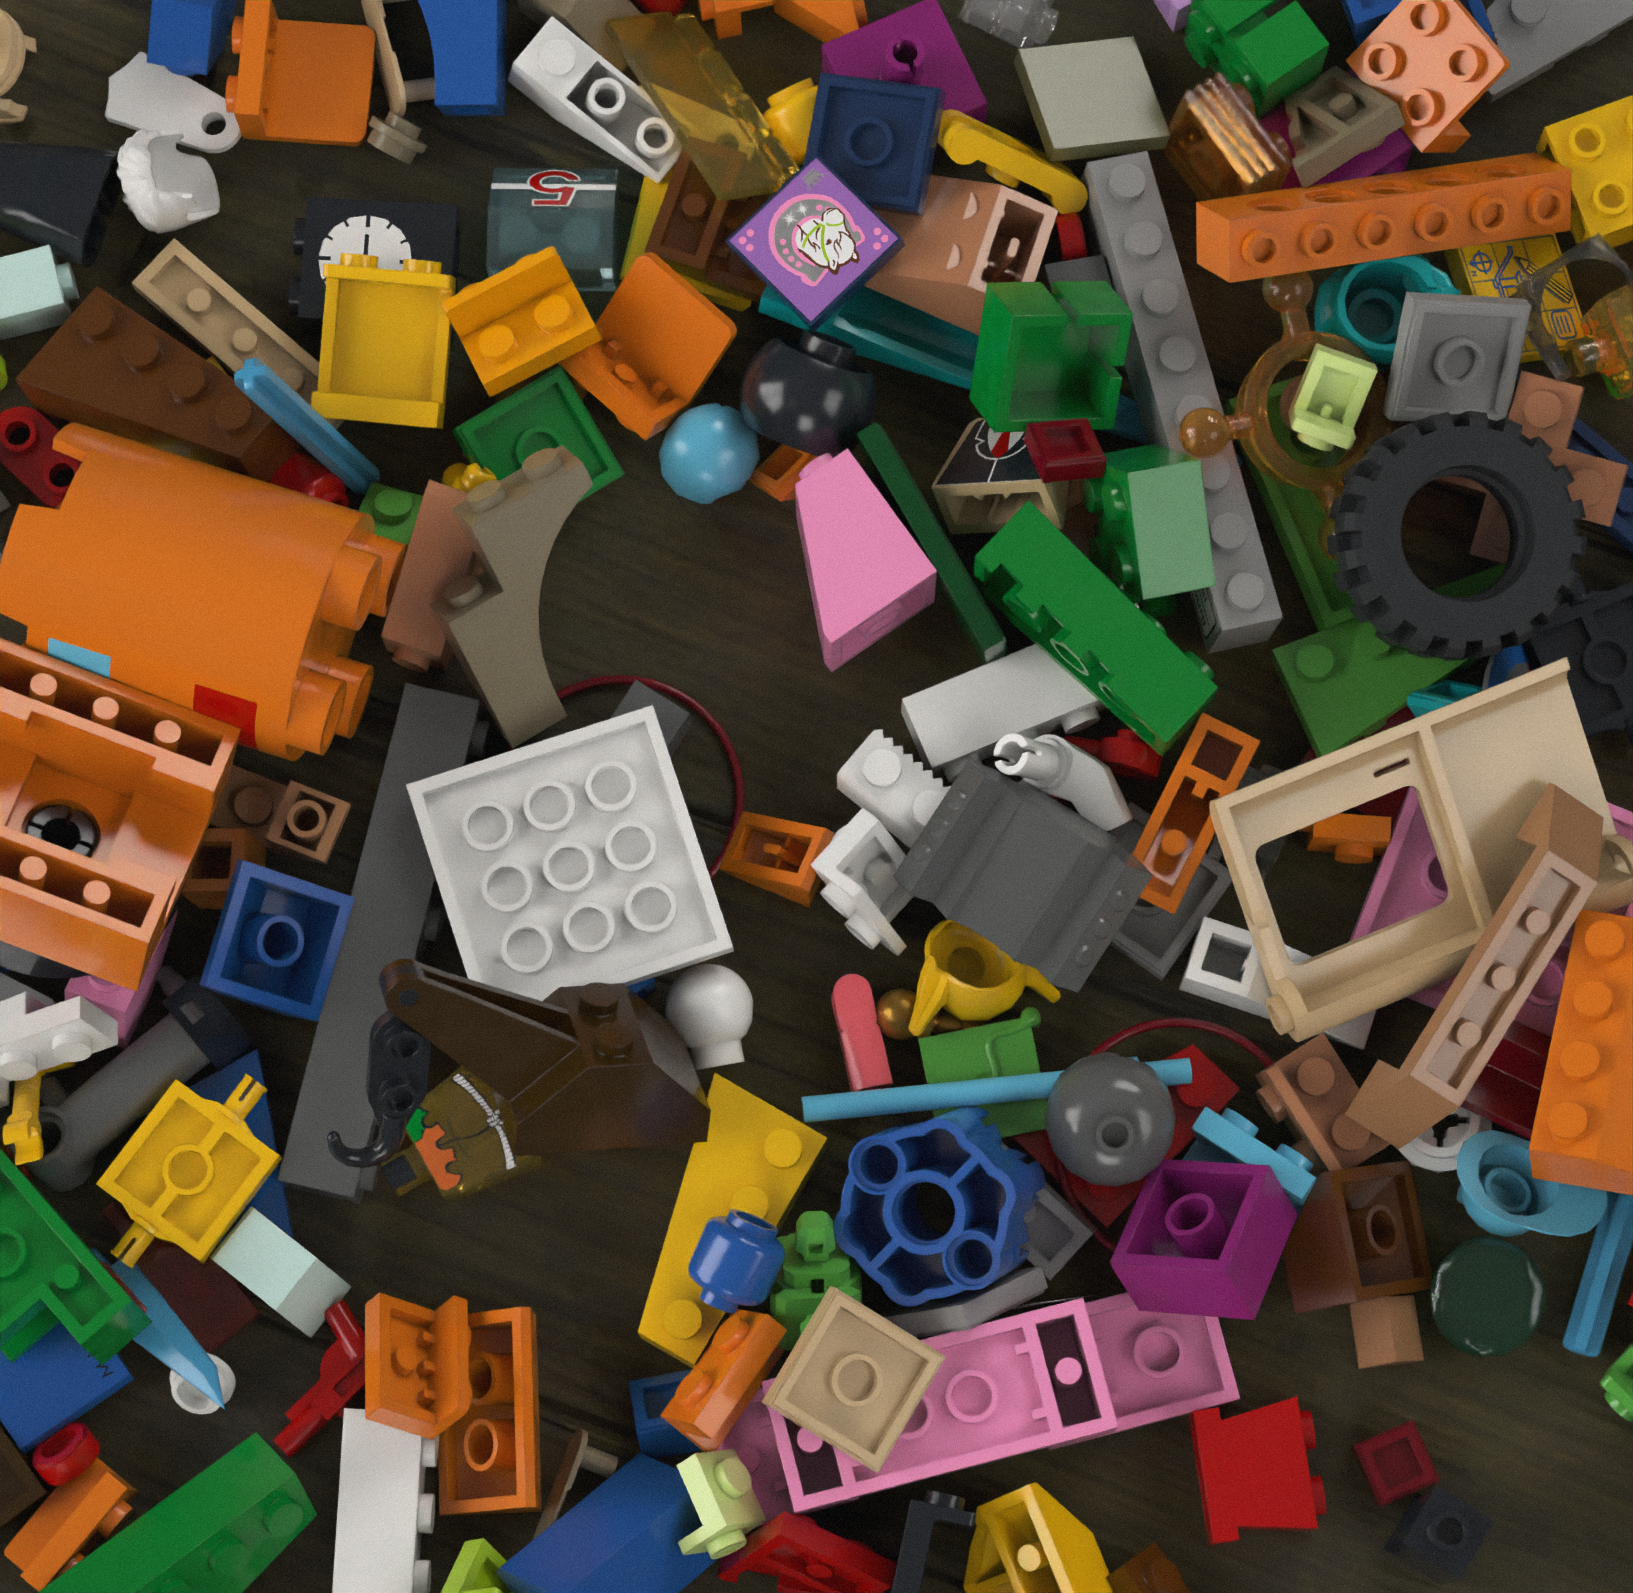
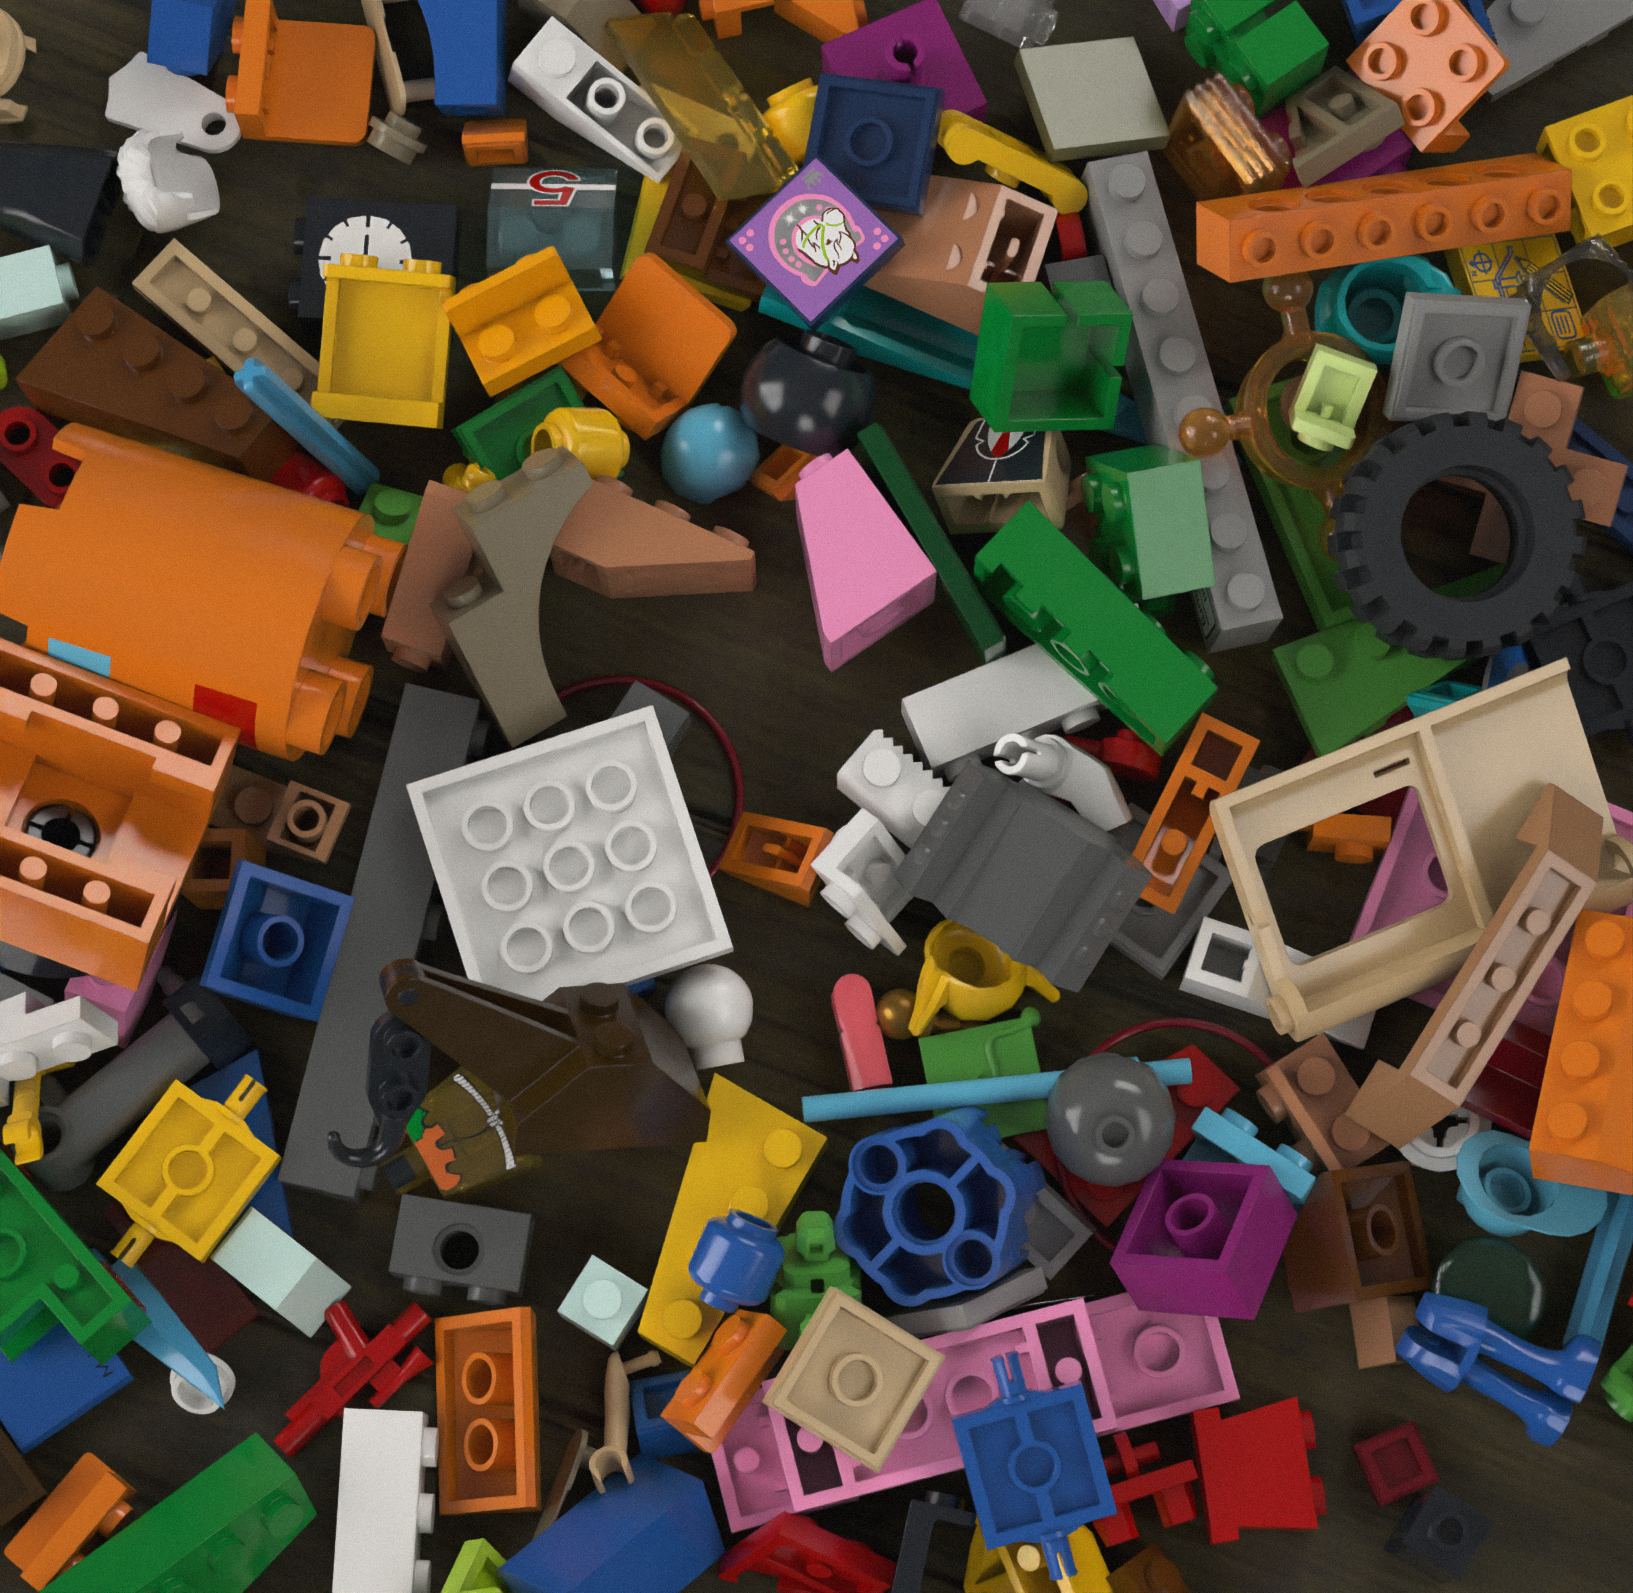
red tile [32,1422,100,1486] -> none
orange bracket [365,1292,472,1440] -> none
yellowish green bracket [676,1449,766,1559] -> none
dark red tile [1024,418,1107,483] -> none
none -> dark grey brick [389,1194,535,1306]
none -> orange slope [462,118,529,167]
none -> yellow head [531,407,630,481]
none -> nougat slope [550,474,757,599]
none -> light aqua brick [557,1255,649,1351]
none -> tan piece [589,1350,662,1494]
none -> blue plate [950,1351,1117,1581]
none -> red hips [1091,1431,1198,1548]
none -> blue piece [1395,1292,1601,1447]

